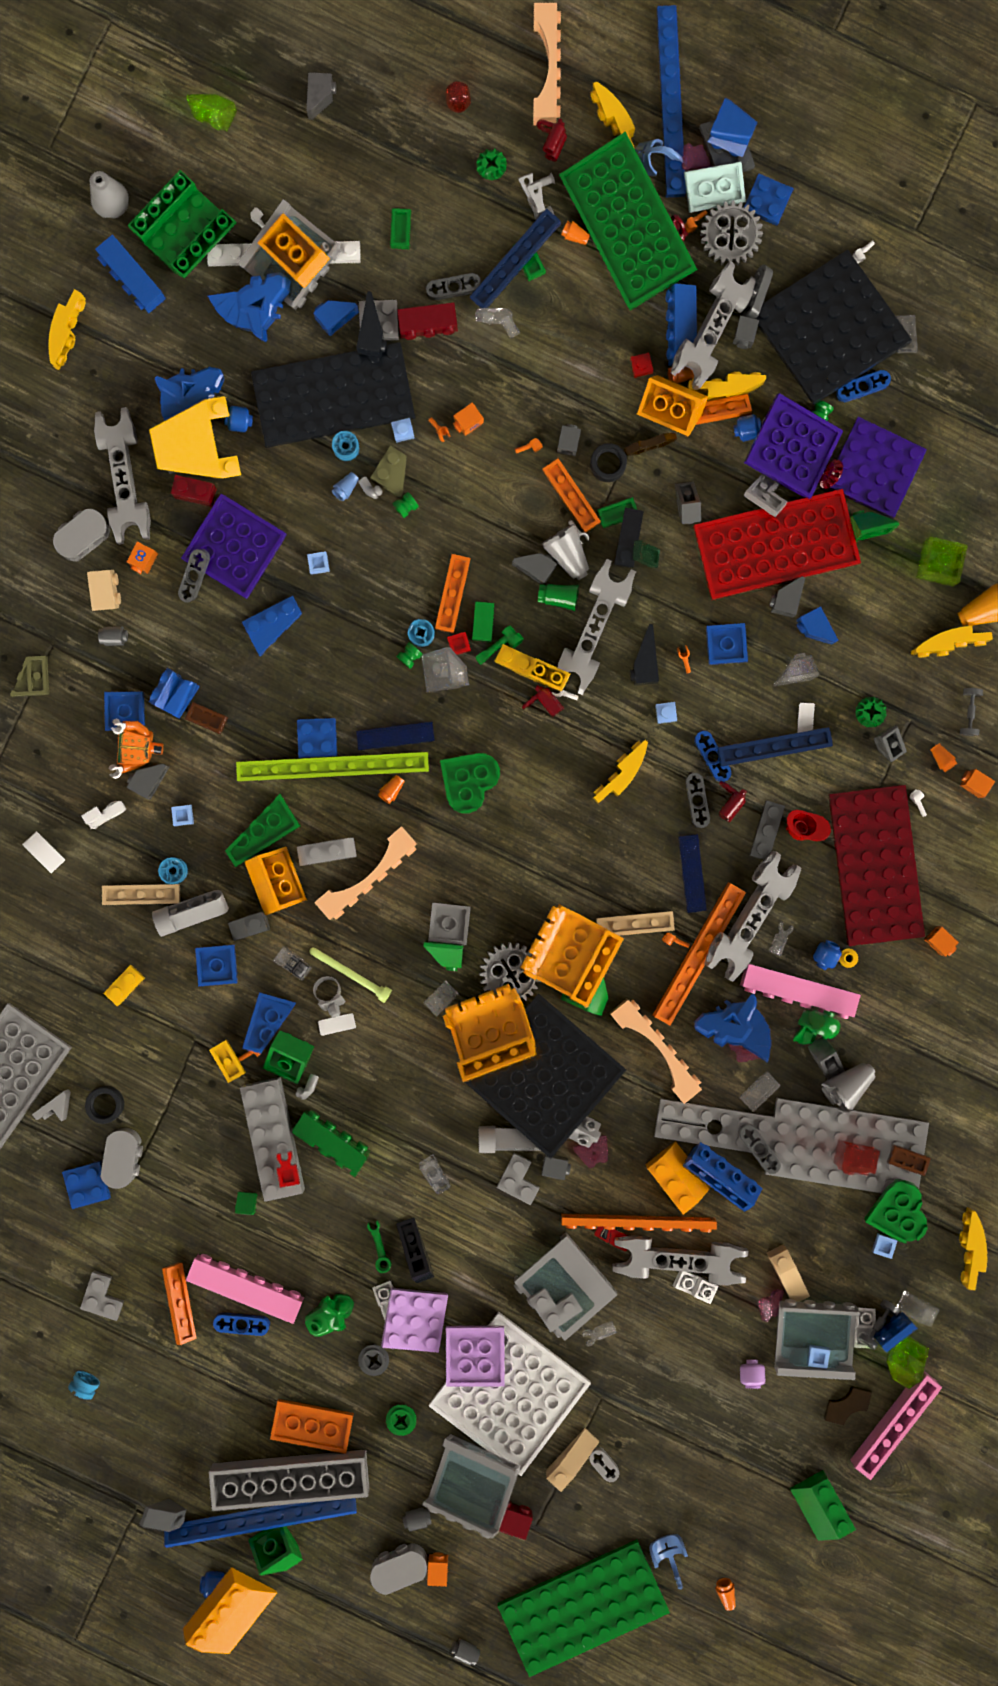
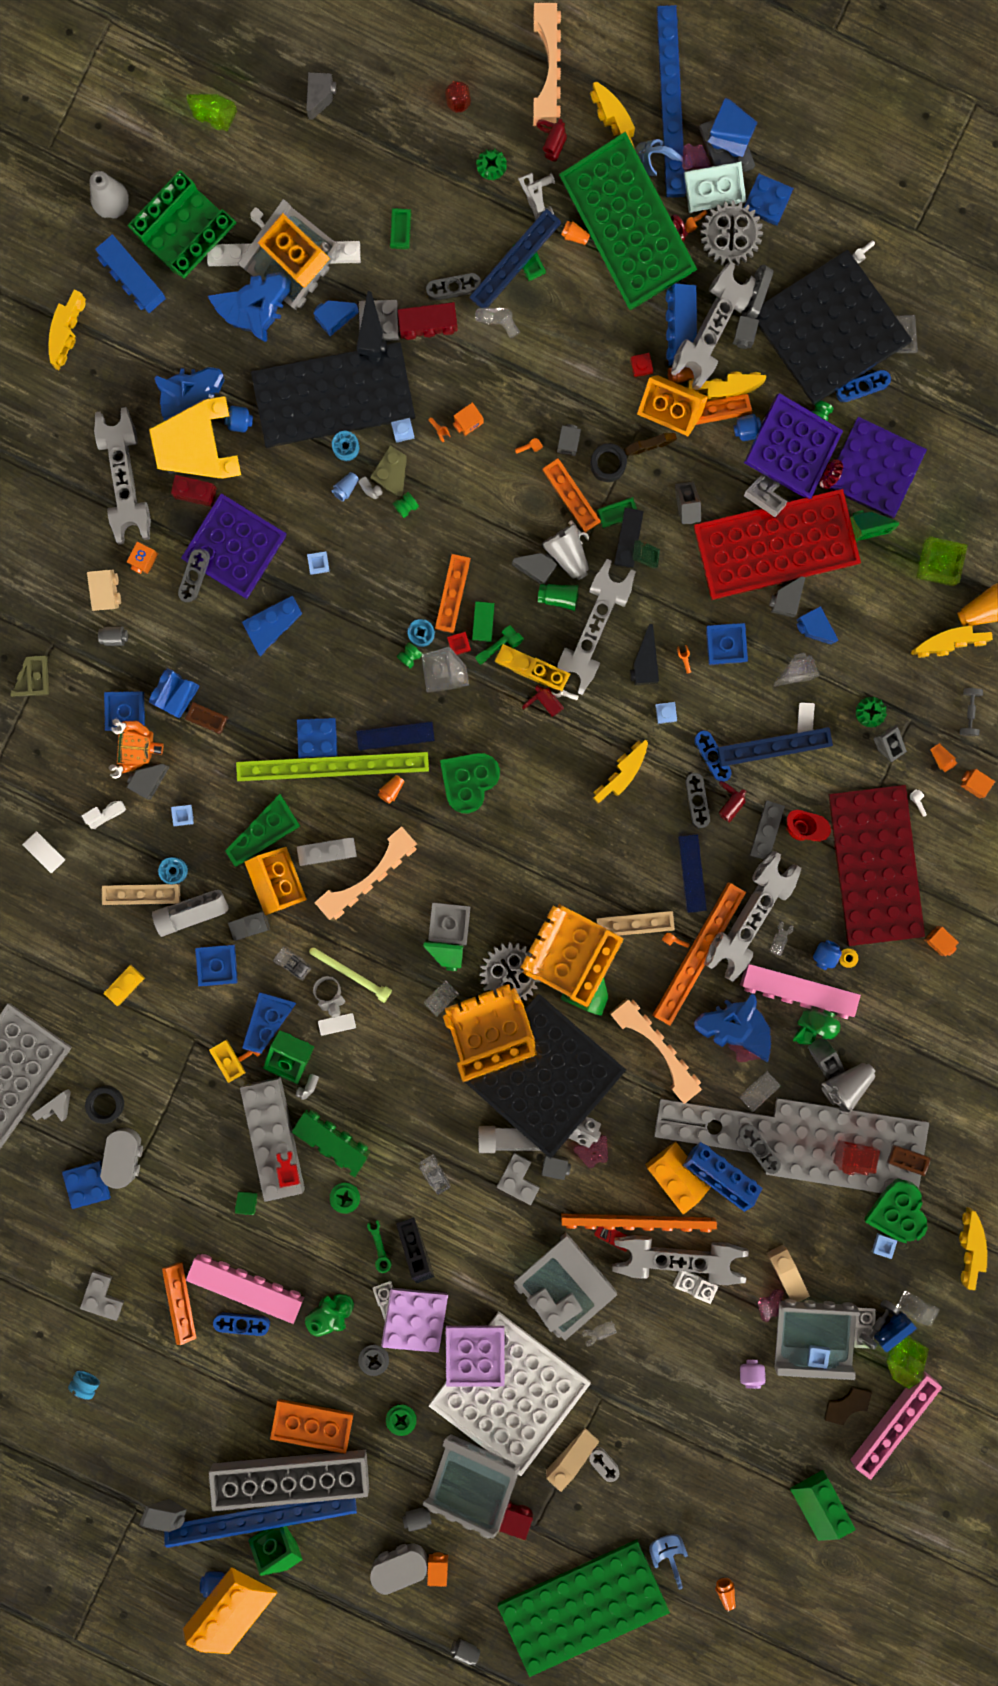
light grey brick [53,509,110,561] -> none
none -> green gear [330,1182,360,1214]

